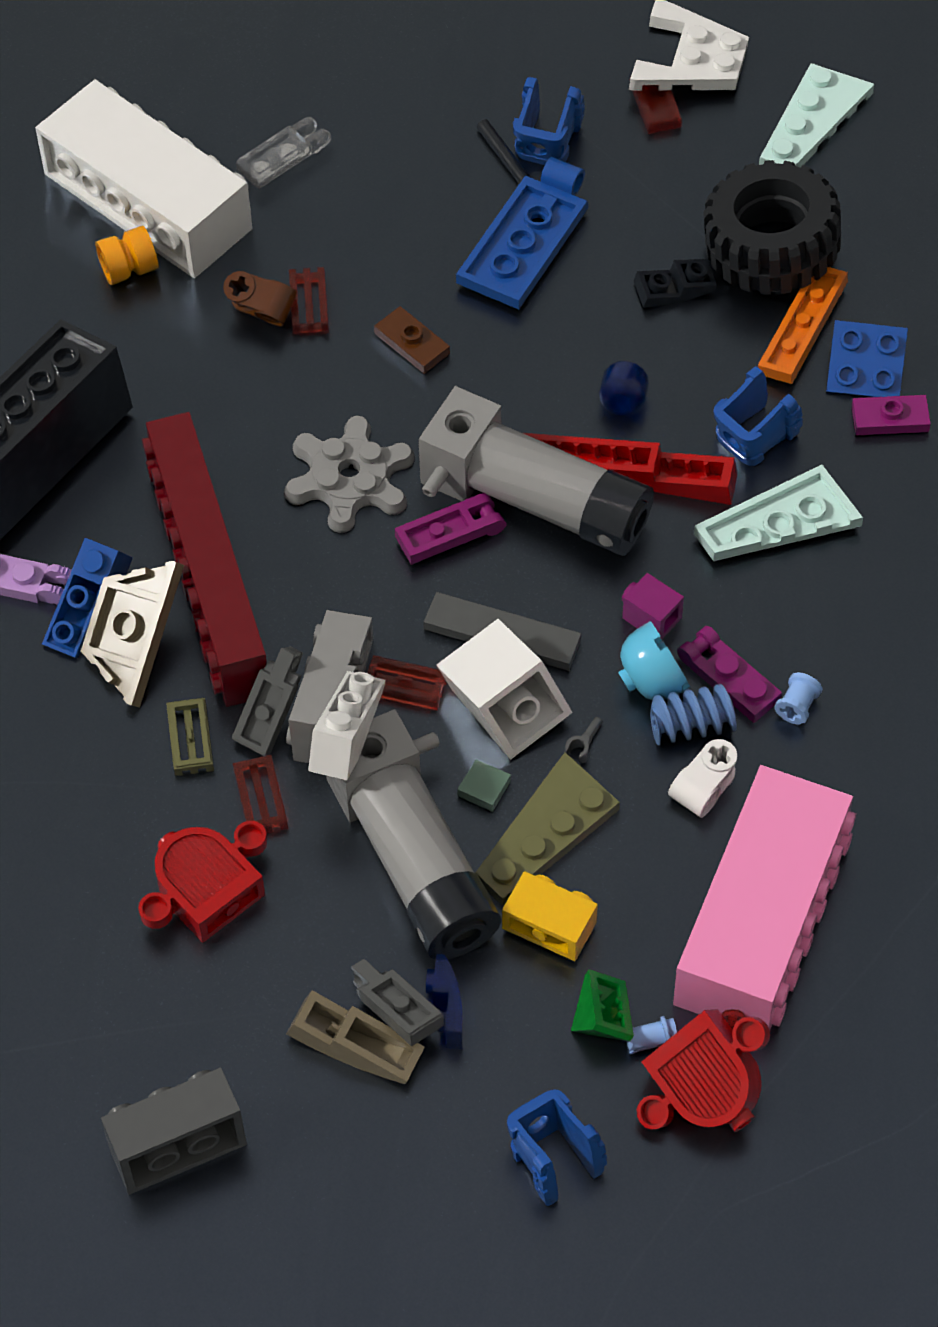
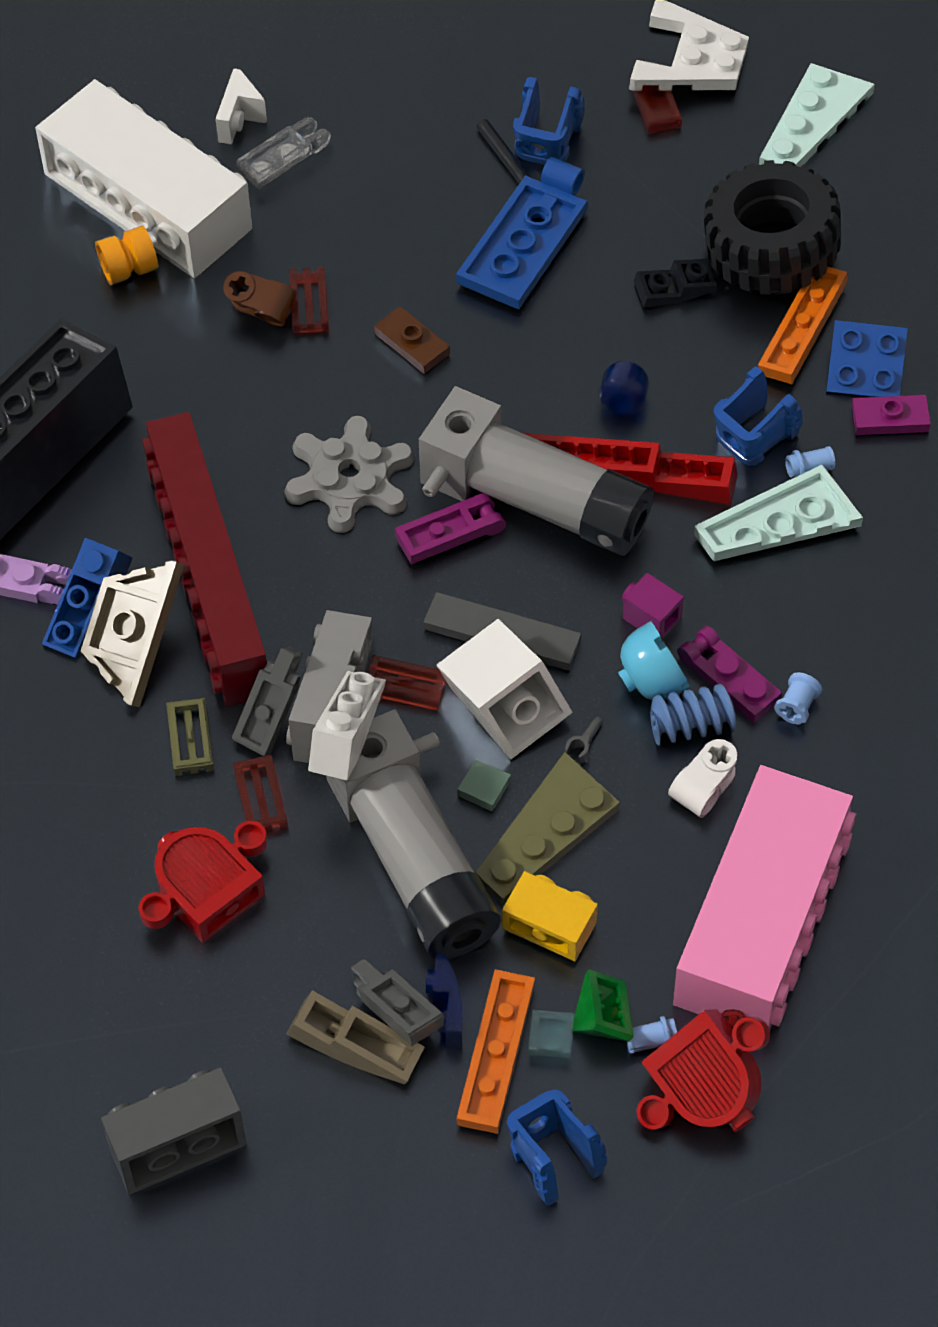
none -> white slope [216,69,267,145]
none -> orange plate [456,969,535,1134]
none -> clear light blue plate [529,1010,574,1058]
none -> light blue pin [785,446,836,478]

